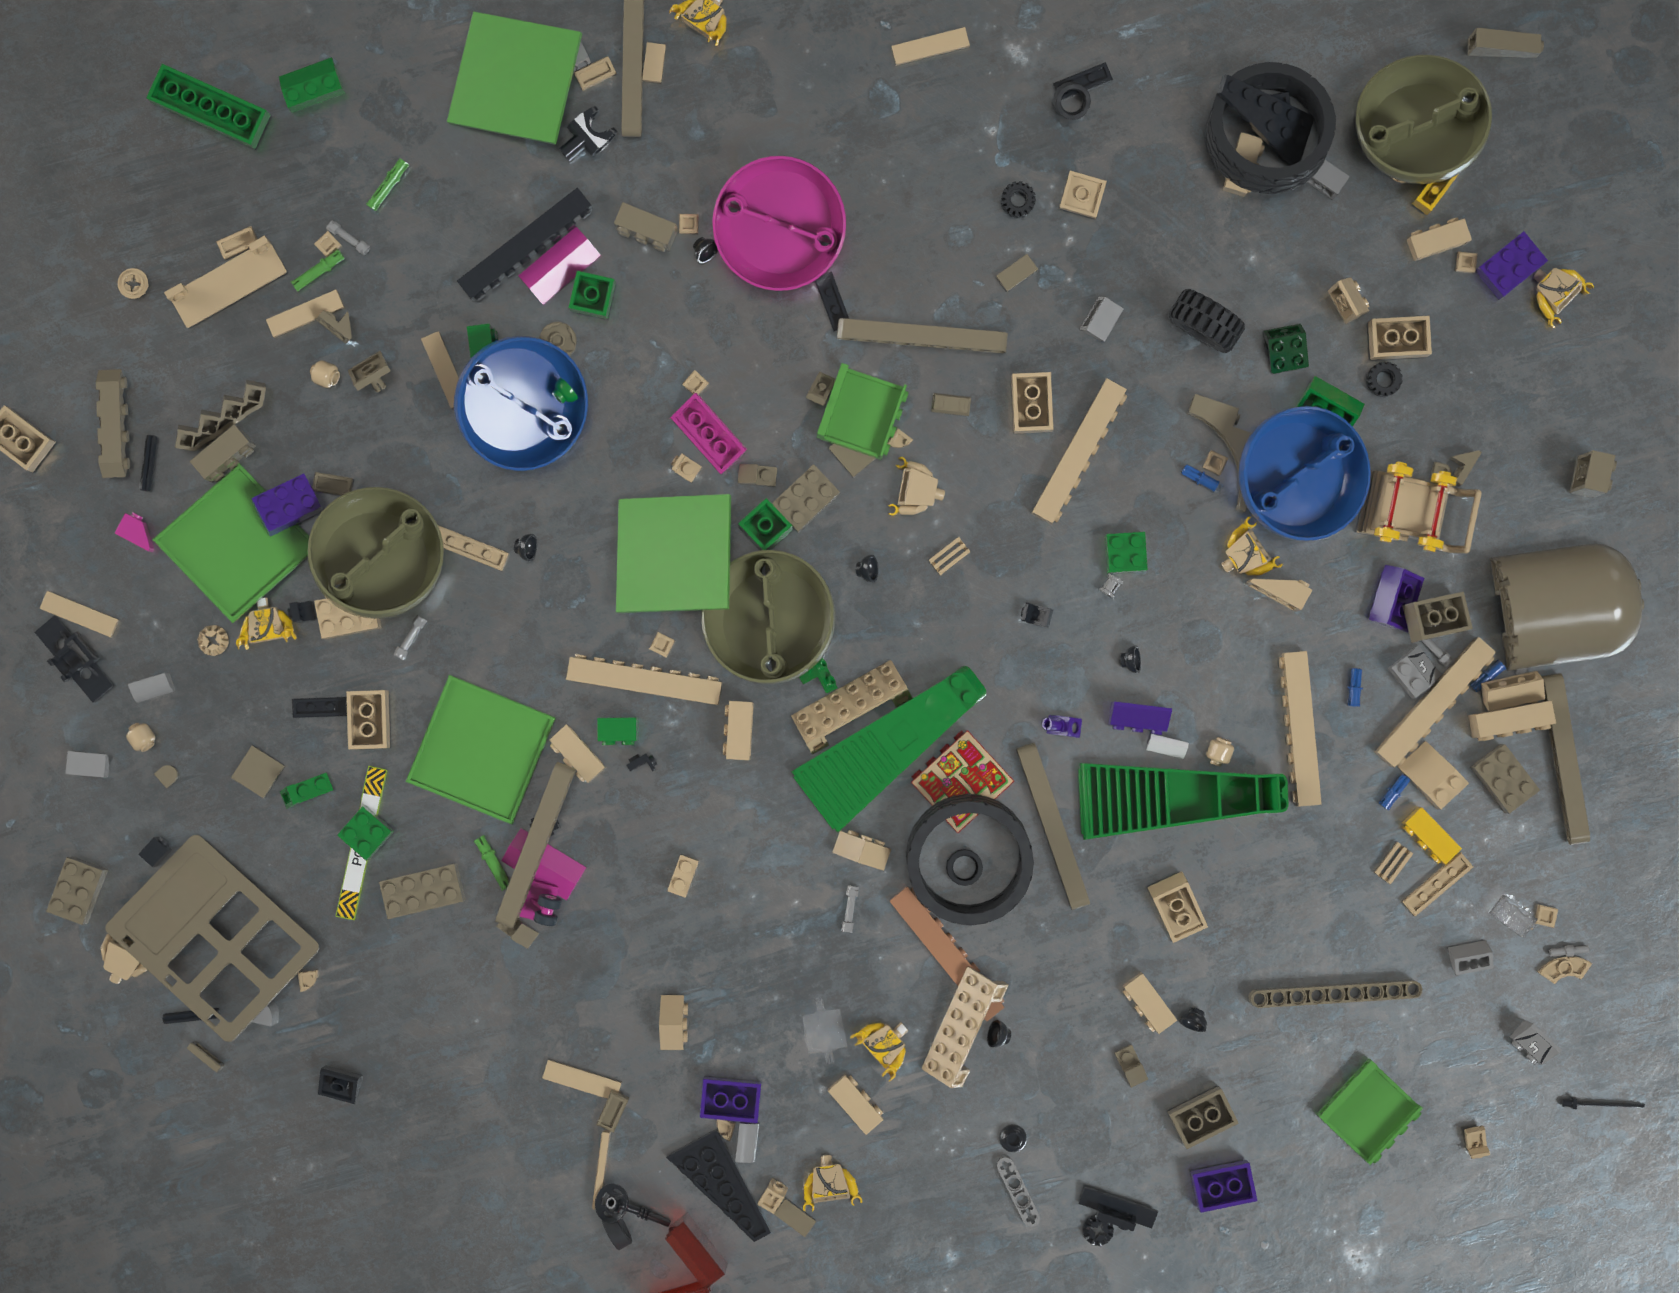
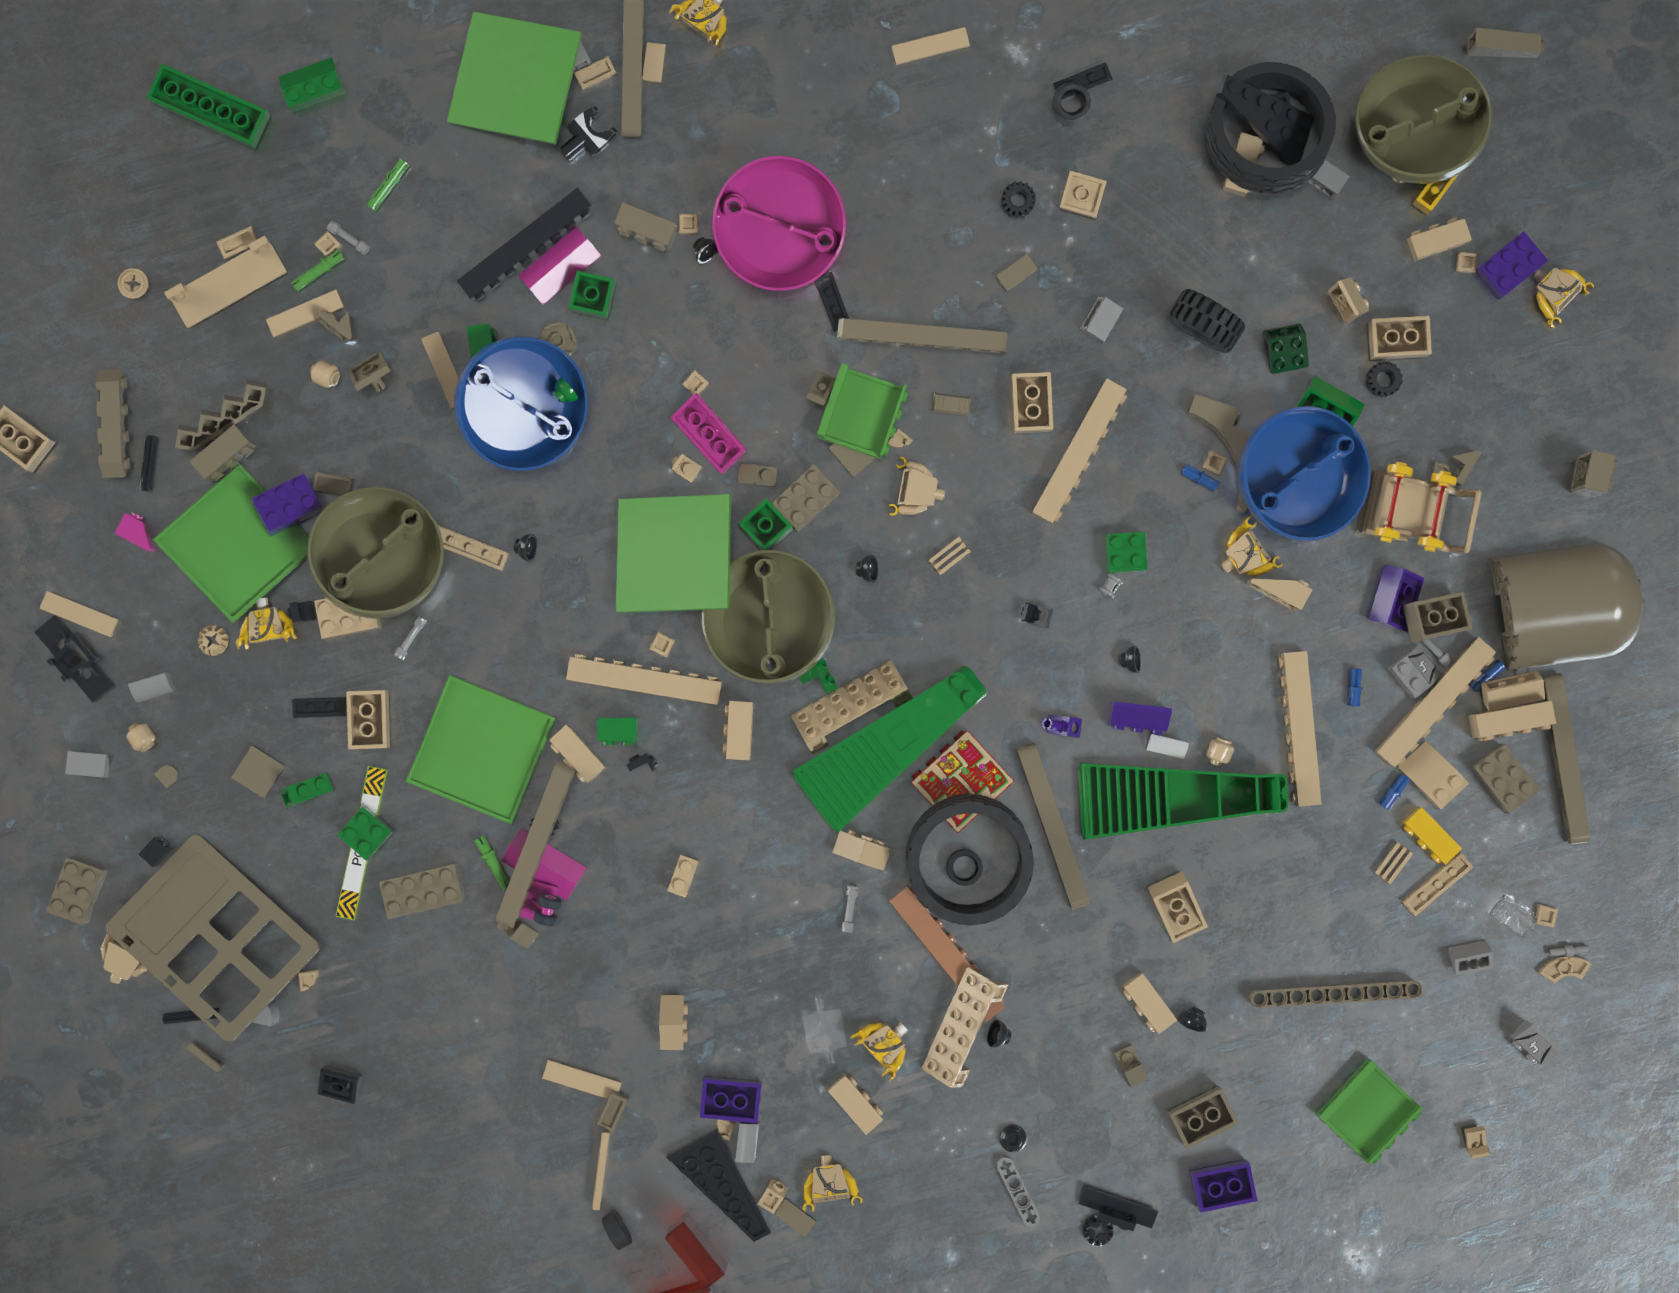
black dish [595,1183,671,1227] -> none
black sword [1562,1097,1645,1109] -> none

